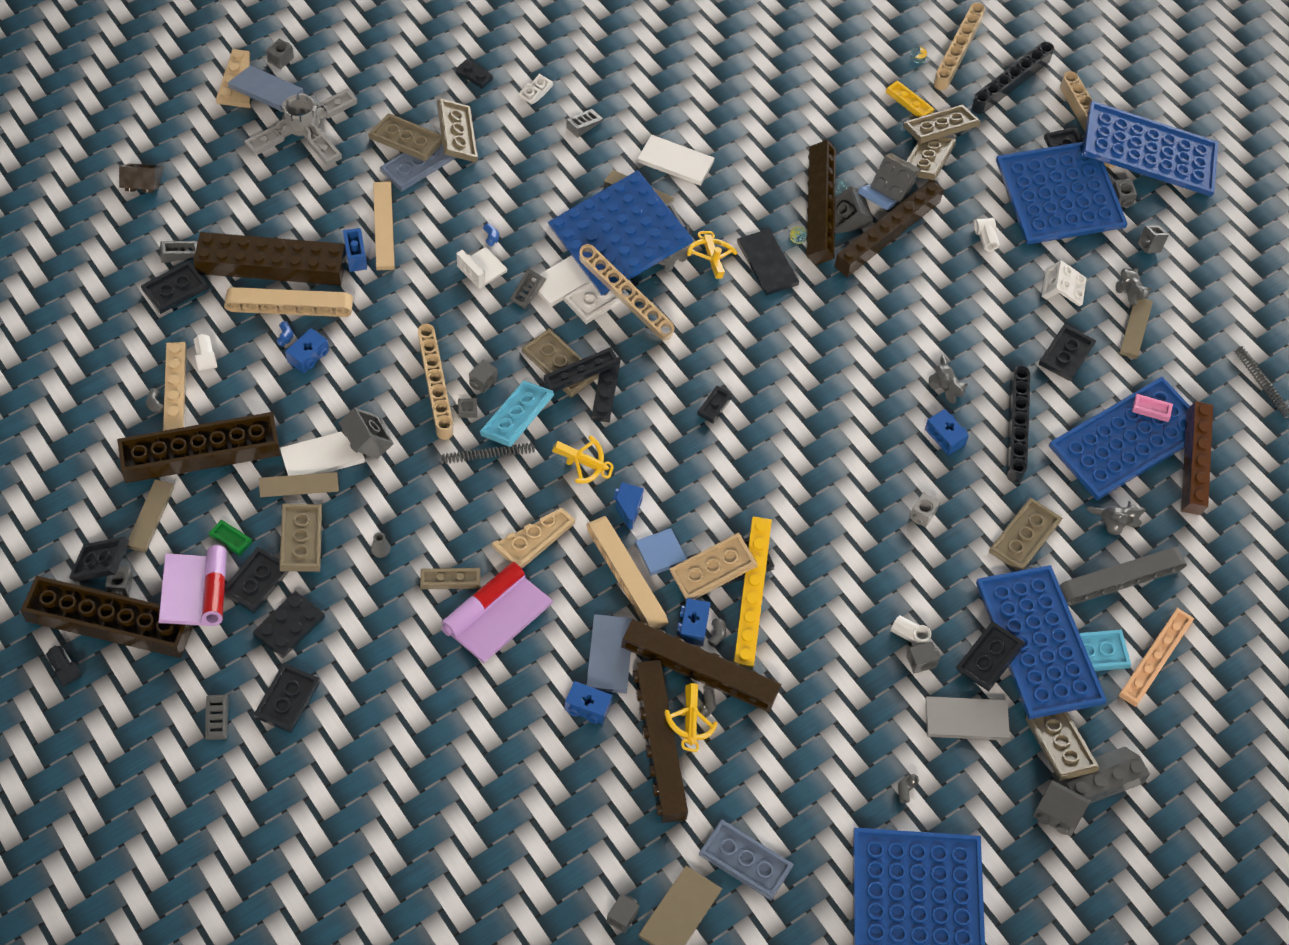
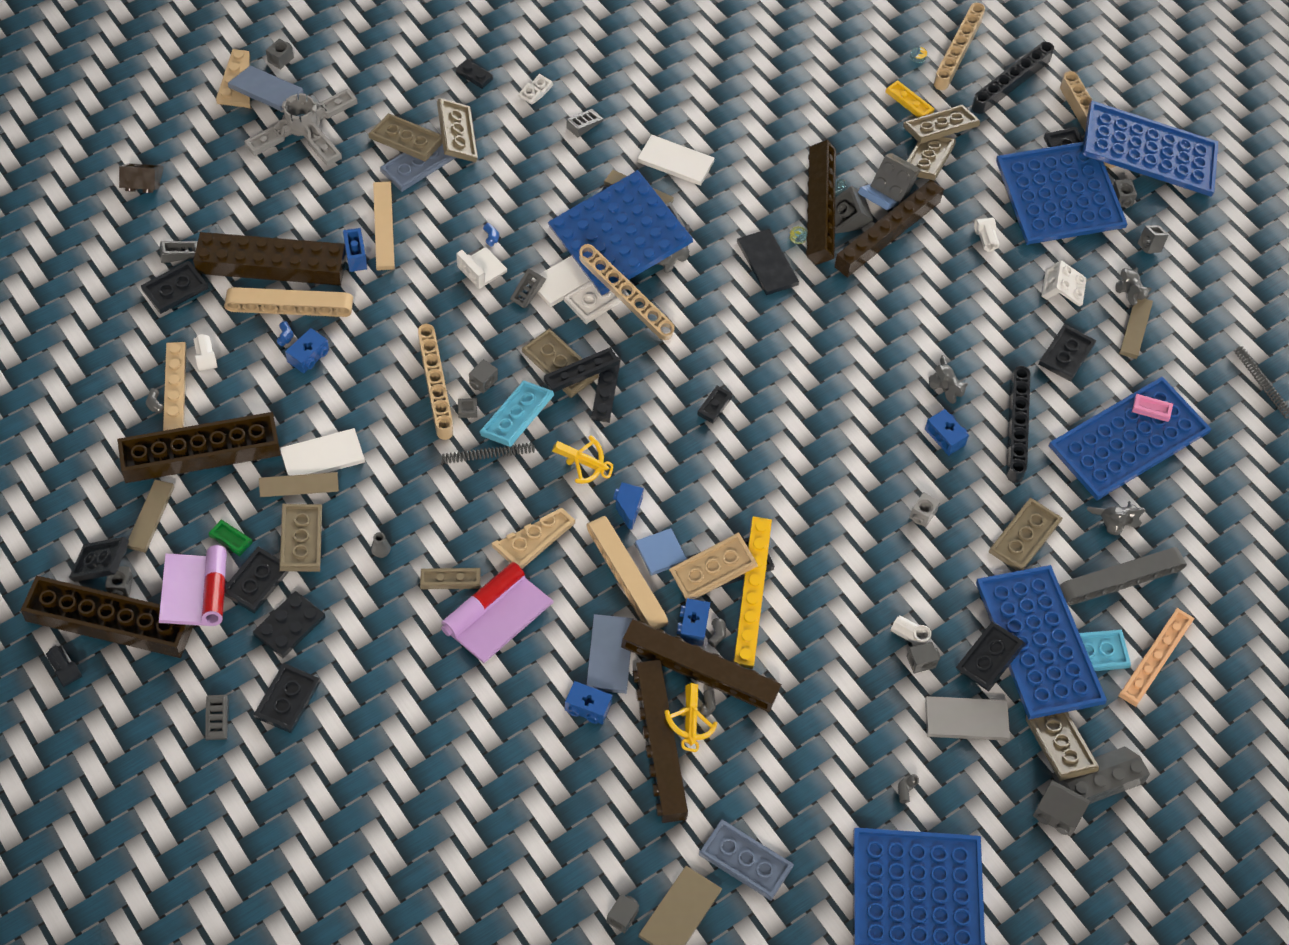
dark grey brick [339,407,394,458] -> none
yellow piece [687,231,737,279] -> none
reddish brown brick [1181,401,1213,515] -> none

